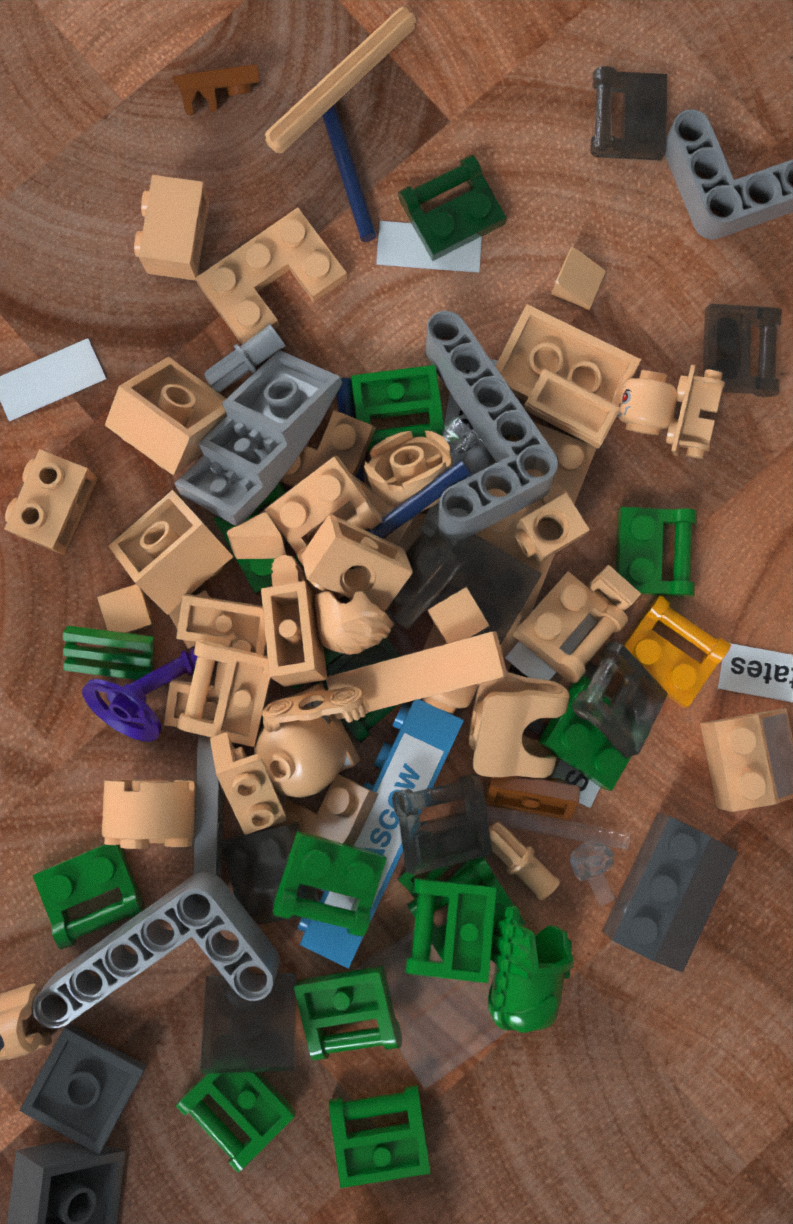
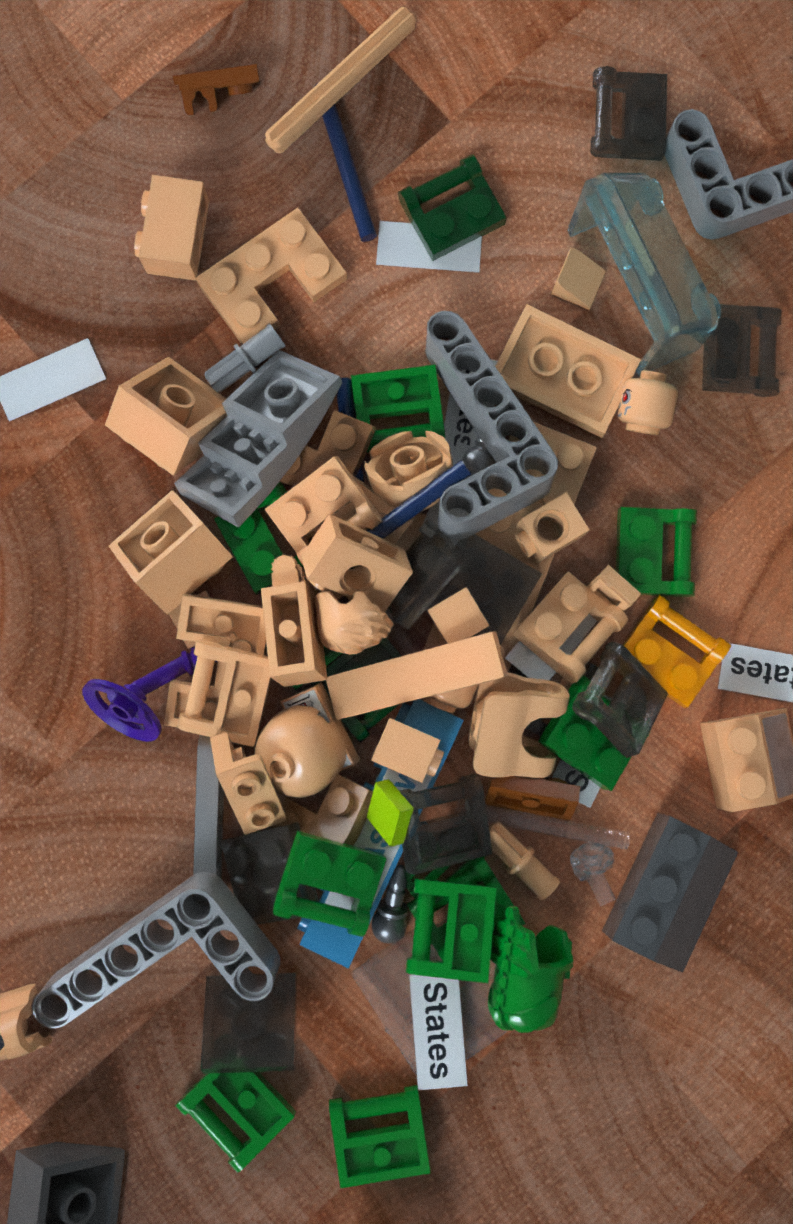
light nougat brick [4,449,98,555] -> none
dark grey plate [19,1023,147,1154] -> none
green plate [32,844,146,950] -> none
green tile [63,625,154,680] -> none
light nougat tile [97,584,154,633] -> none
light nougat brick [102,779,196,849] -> none
light nougat slope [227,512,286,559] -> none
light nougat piece [262,687,369,732] -> none
green plate [293,966,402,1061] -> none
clear hinge [442,415,480,454] -> none
light nougat tile [523,368,621,449] -> none
light nougat hinge [666,365,725,459] -> none
none -> lime tile [366,779,414,847]
none -> light nougat brick [371,718,444,783]
none -> flat silver bar [371,865,408,944]
none -> white sticker [409,975,468,1090]
none -> clear light blue windscreen [567,173,721,376]

